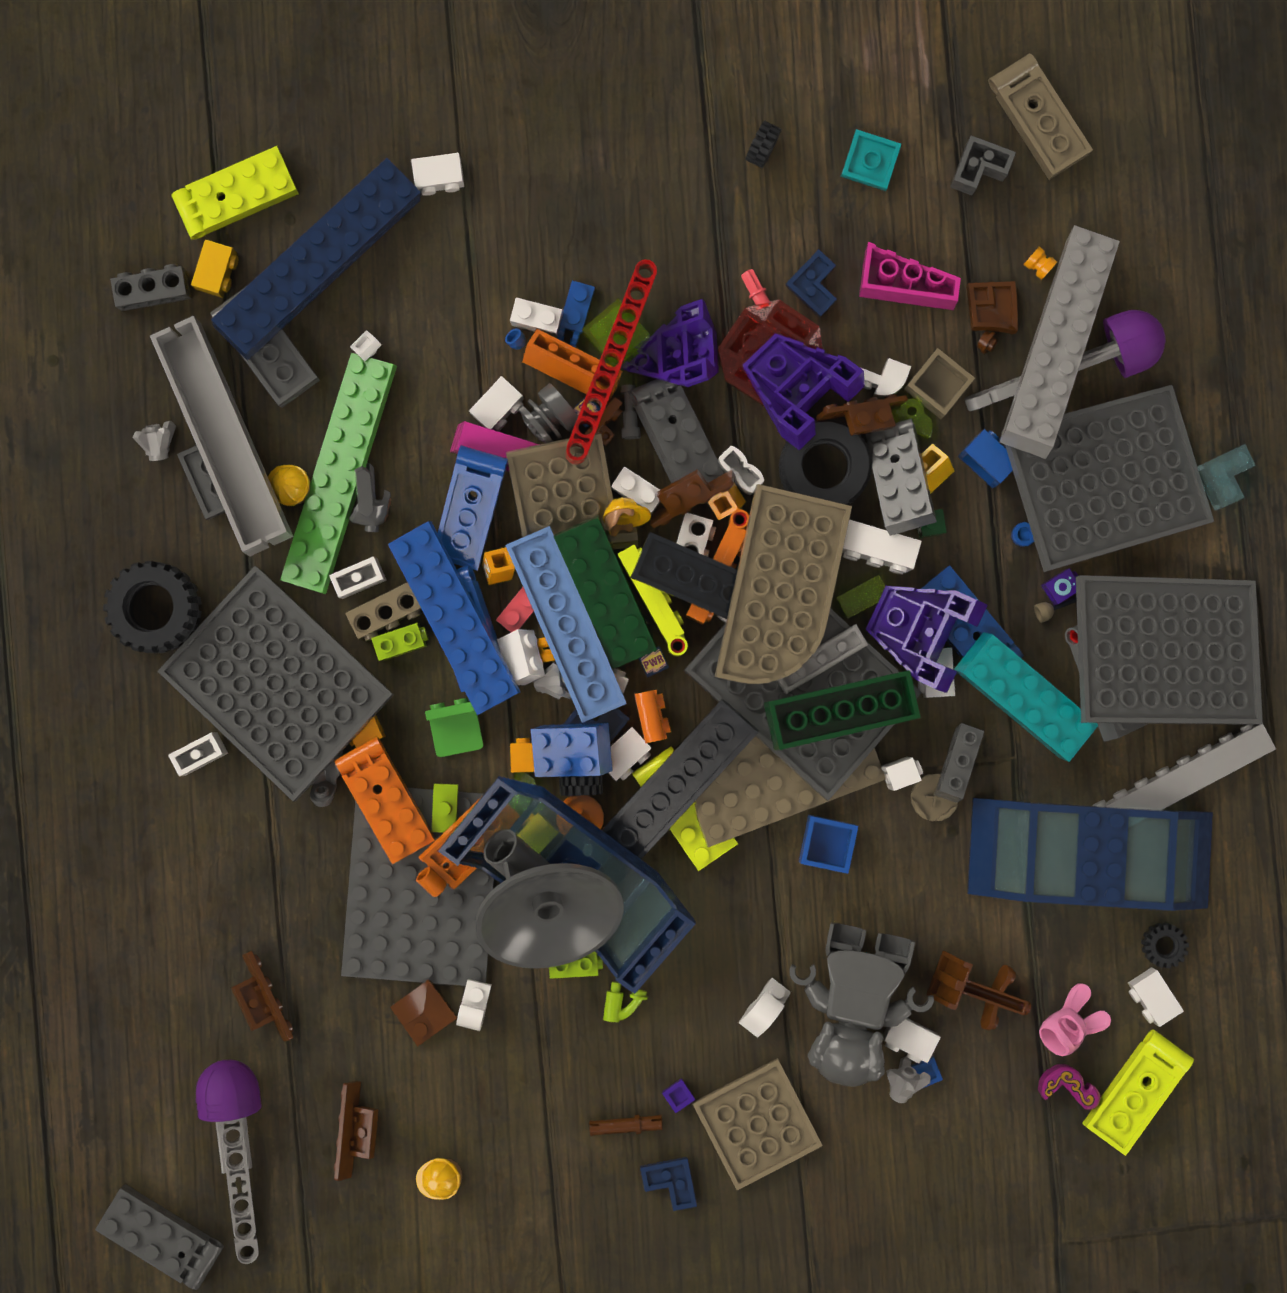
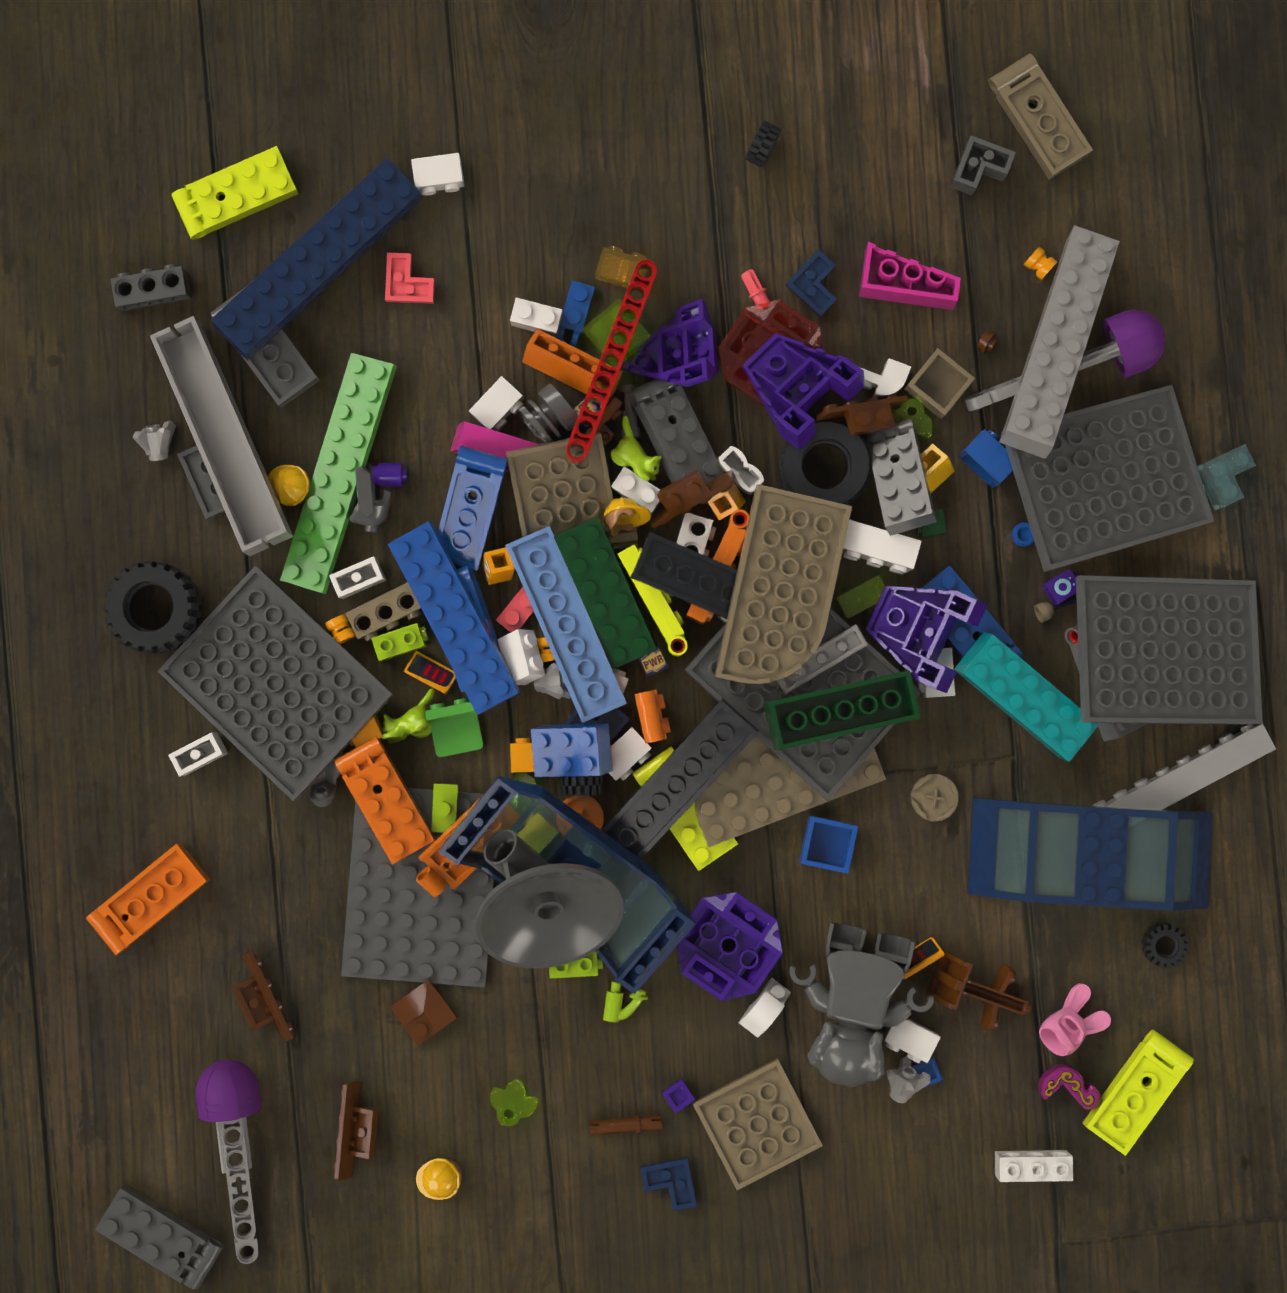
yellow brick [191,239,238,298] -> none
white plate [350,330,381,361] -> none
white brick [456,979,492,1031] -> none
blue hinge [505,328,526,350] -> none
teal plate [841,129,901,191] -> none
white brick [881,757,923,791] -> none
dark grey brick [934,723,984,803] -> none
reddish brown plate [966,281,1018,334] -> none
white brick [1128,967,1184,1027] -> none
none -> orange hinge [86,842,211,956]
none -> light orange wheel [325,614,356,644]
none -> dark purple brick [372,463,408,487]
none -> lime animal [382,688,434,743]
none -> coral plate [385,253,435,304]
none -> slope [403,651,456,694]
none -> clear neon green plate [490,1079,538,1127]
none -> clear yellow brick [595,246,648,292]
none -> lime animal [611,416,662,482]
none -> dark purple piece [677,892,783,1001]
none -> slope [903,937,944,979]
none -> white brick [995,1150,1073,1182]

